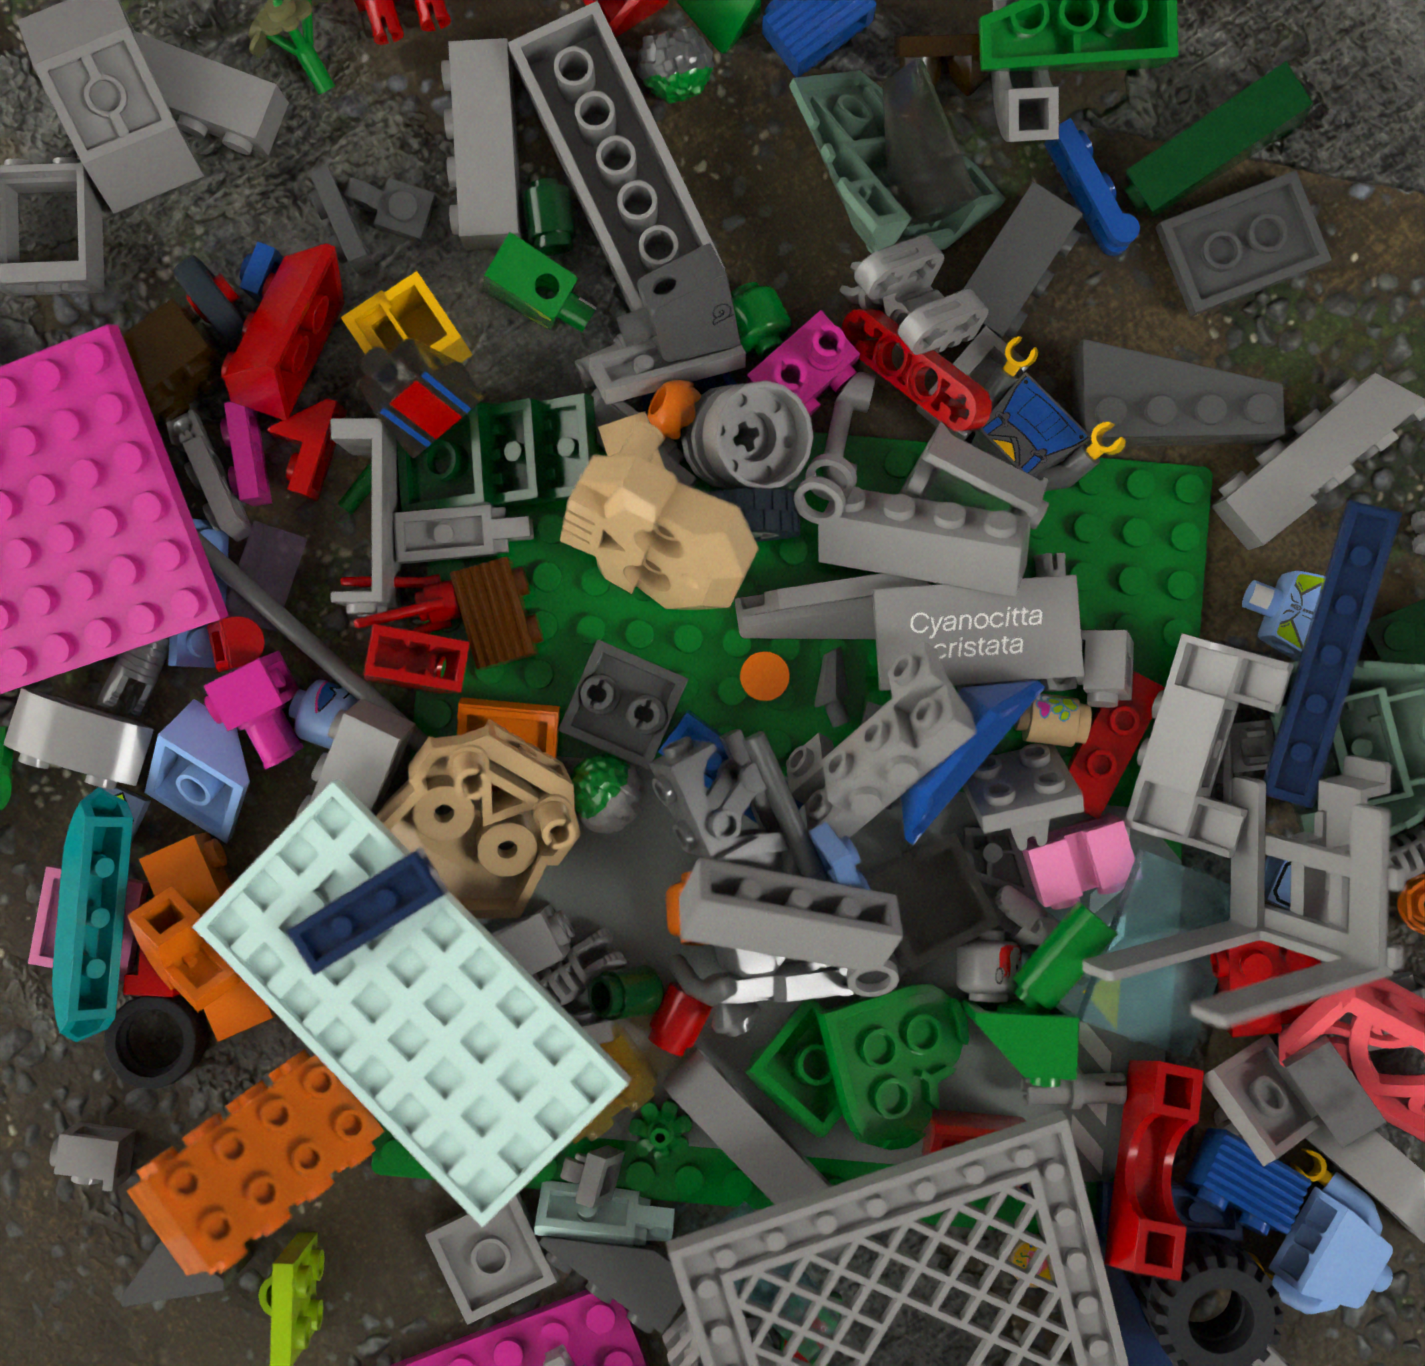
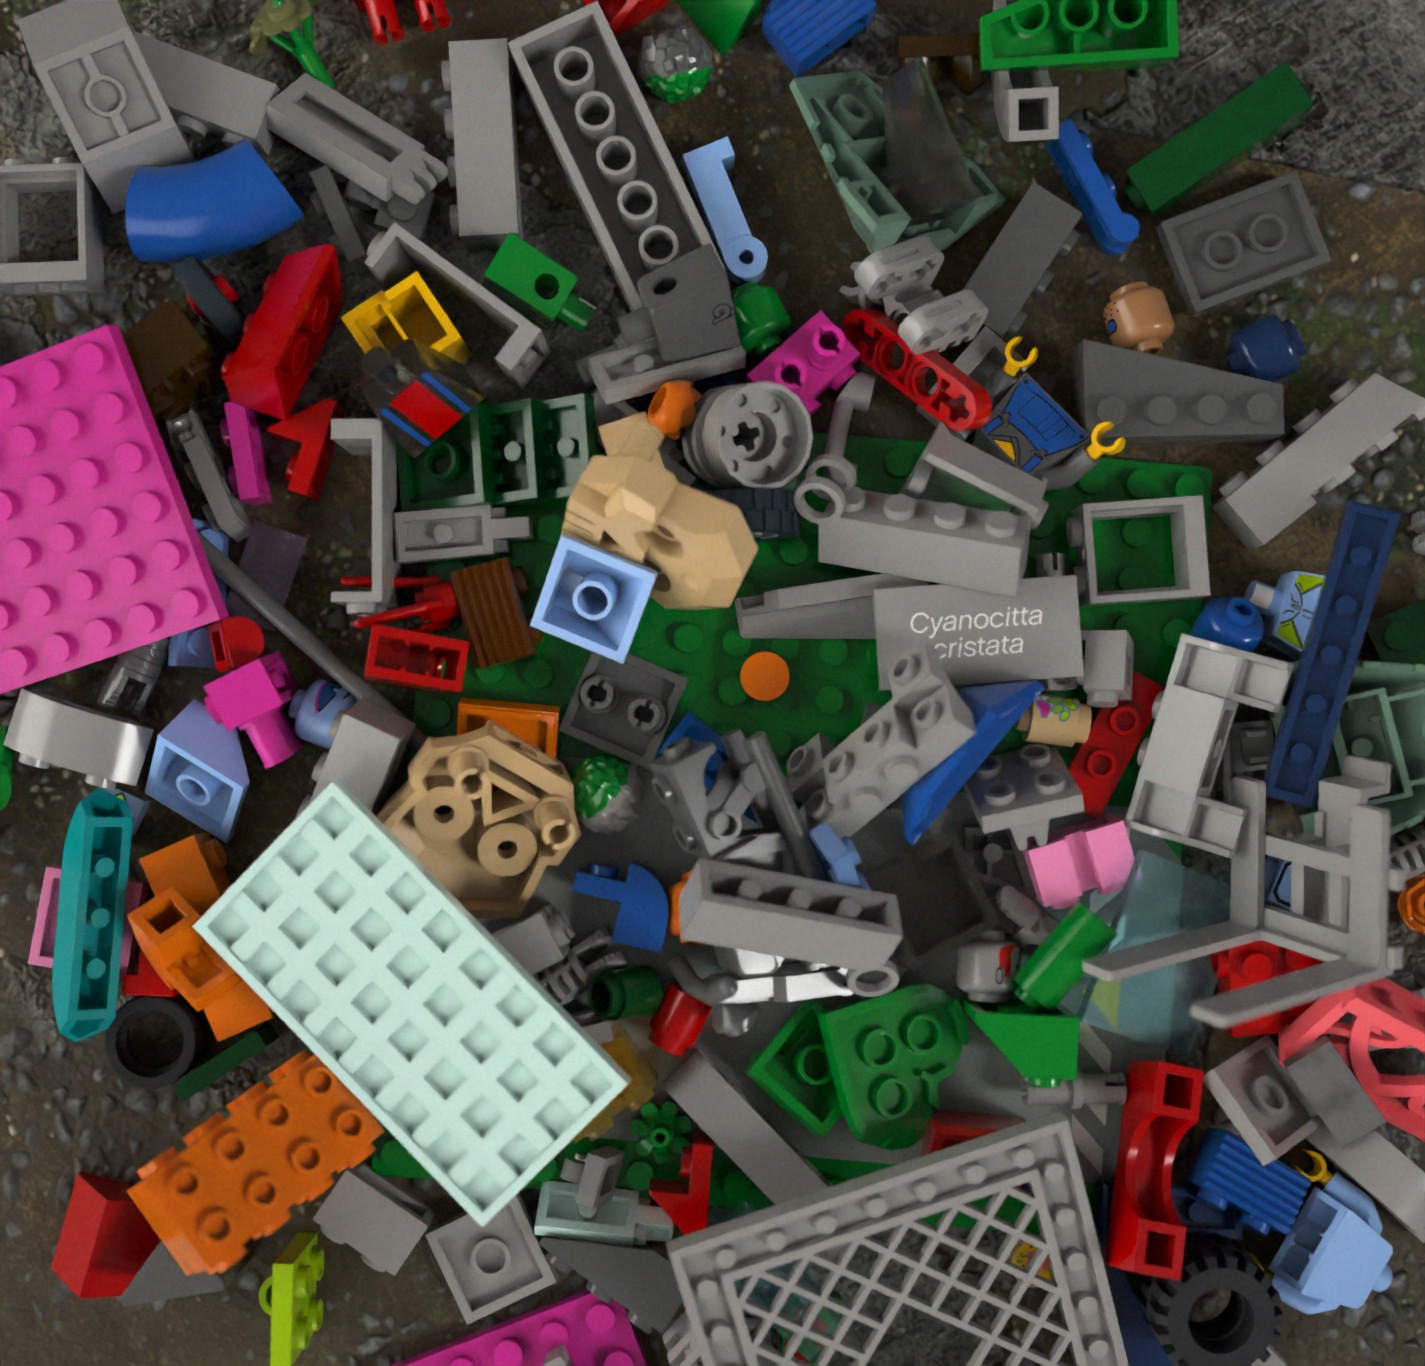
light grey brick [50,1122,136,1191] -> none
blue plate [239,241,284,303] -> none
dark blue tile [286,847,449,976] -> none
green piece [332,461,372,523] -> none
dark green brick [521,178,576,256] -> none
dark grey bar [814,646,851,727] -> none
none -> red slope [51,1171,161,1298]
none -> blue brick [125,138,305,263]
none -> dark green tile [173,1023,279,1102]
none -> light grey hinge [266,73,448,204]
none -> light grey piece [312,1161,437,1276]
none -> light grey panel [364,222,551,391]
none -> light blue slope [530,533,658,664]
none -> blue brick [572,860,669,953]
none -> red slope [648,1132,713,1235]
none -> light blue leg [682,136,768,286]
none -> light grey window [1066,495,1211,607]
none -> medium nougat head [1103,281,1175,355]
none -> blue head [1189,596,1266,653]
none -> dark blue head [1225,315,1305,382]

